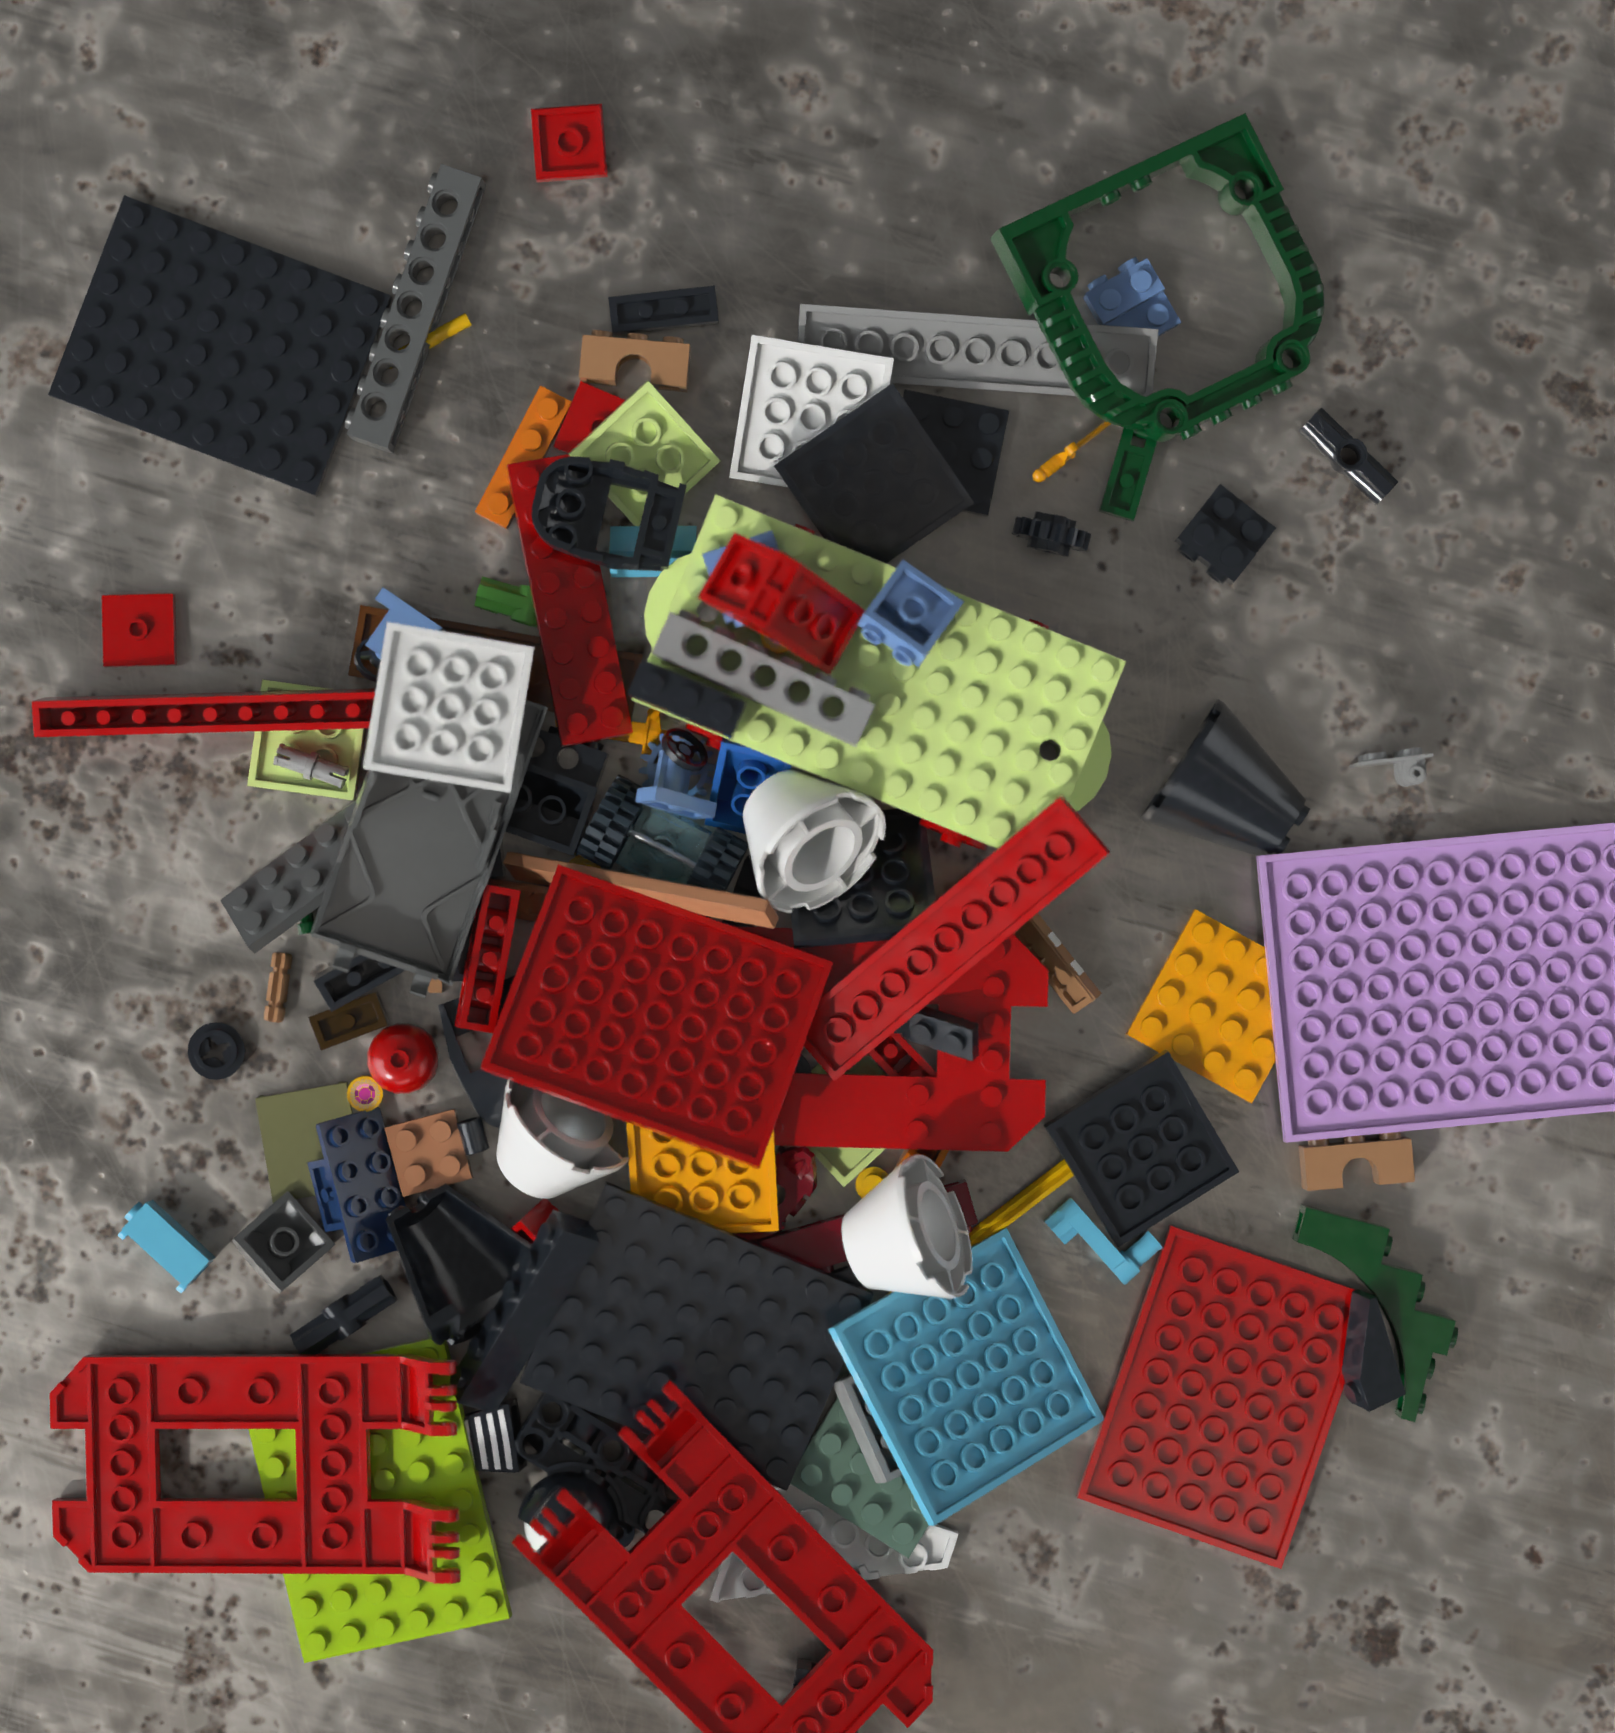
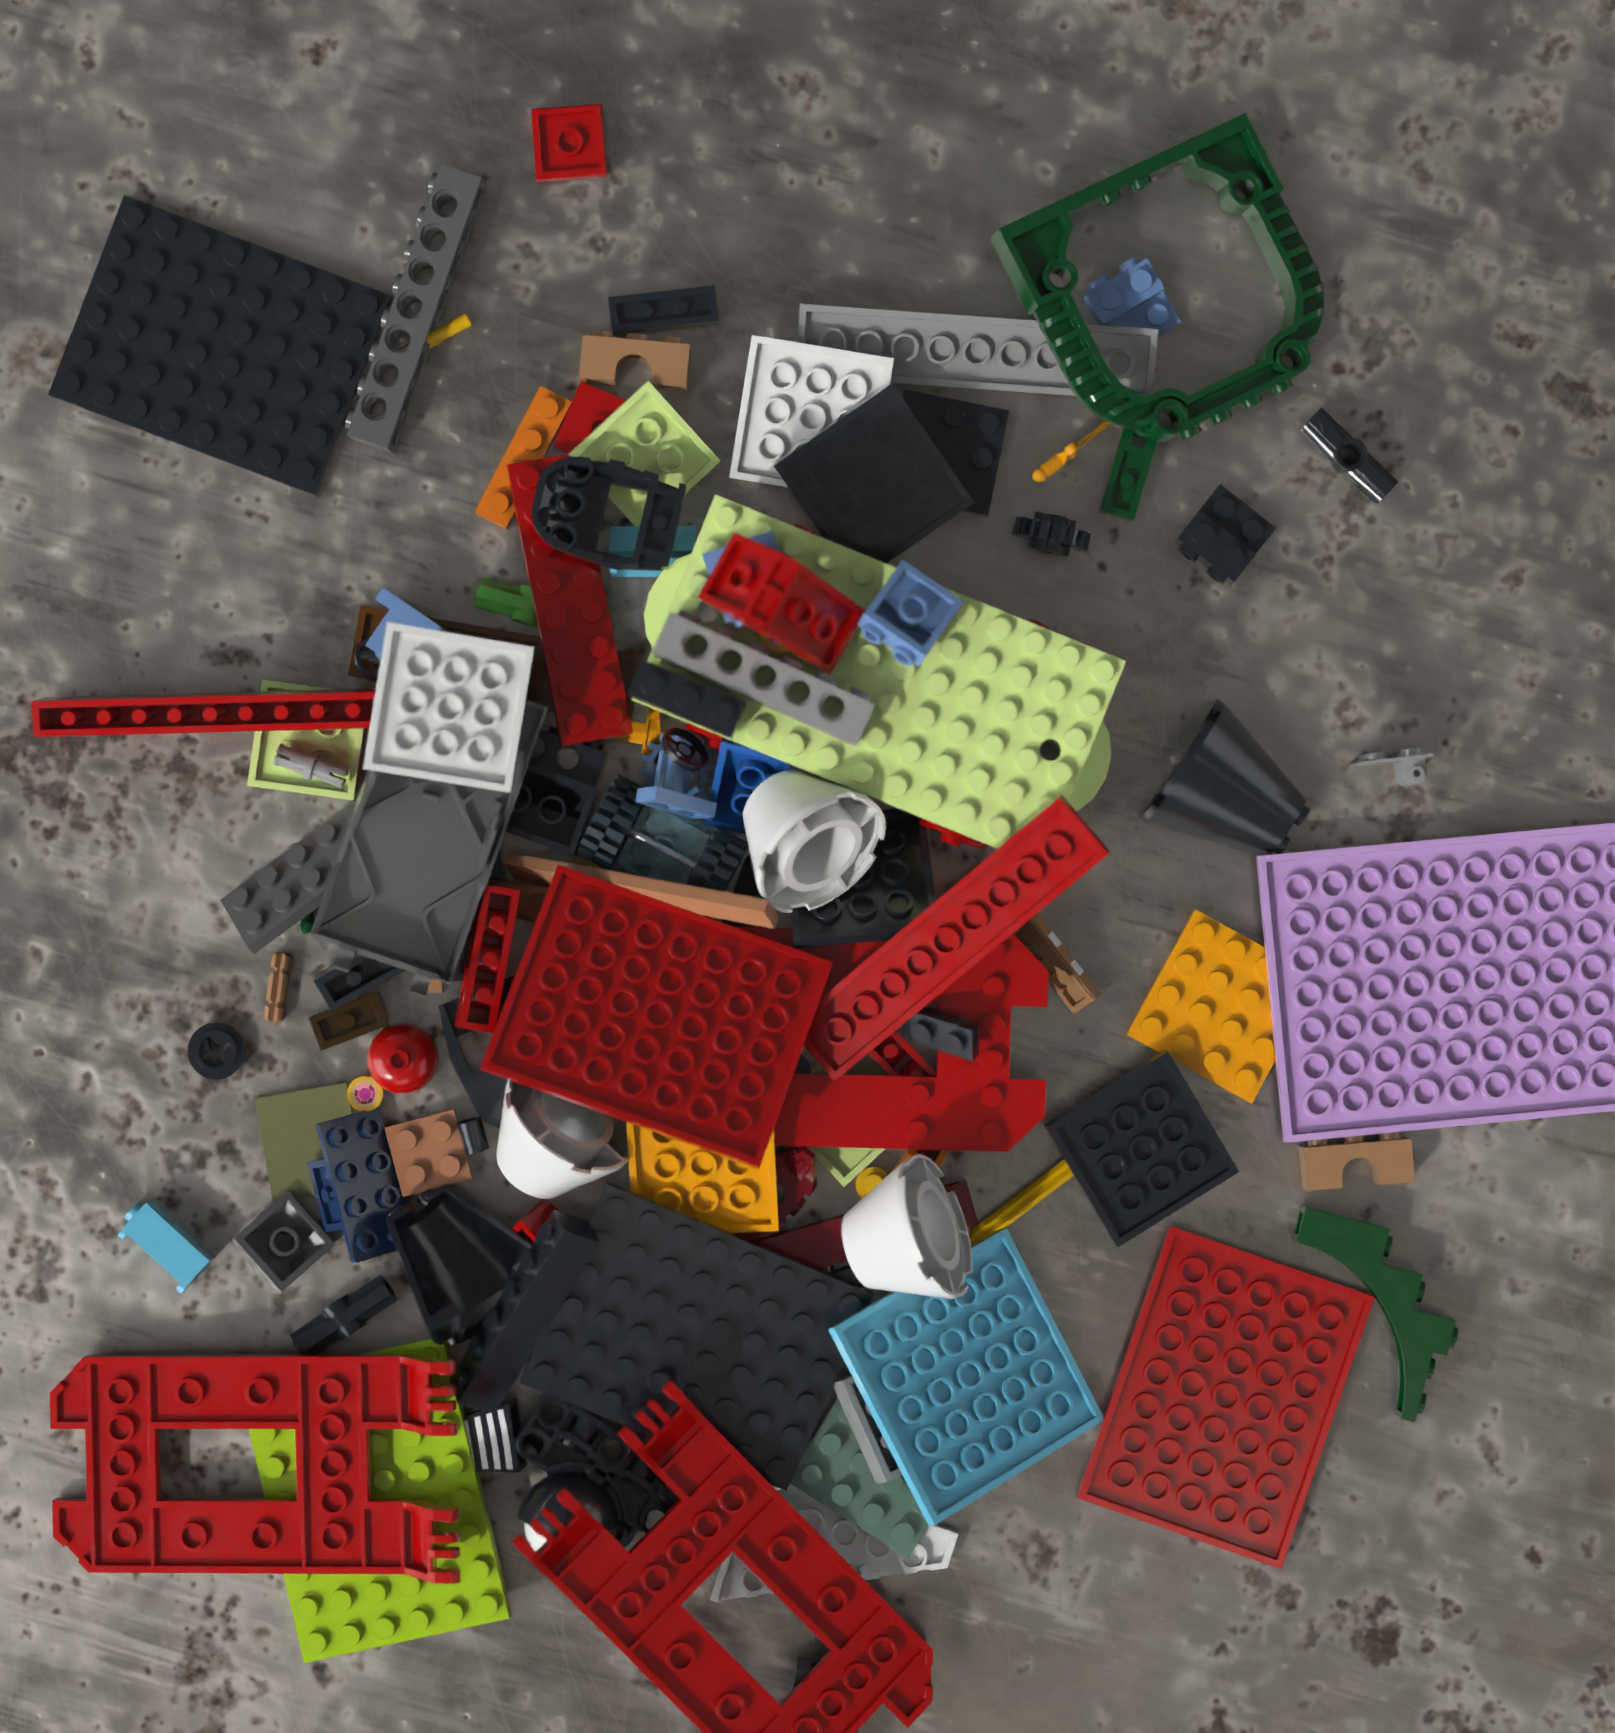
red plate [102,593,177,667] -> none
medium azure beam [1044,1197,1163,1285] -> none
black slope [1342,1289,1406,1412] -> none

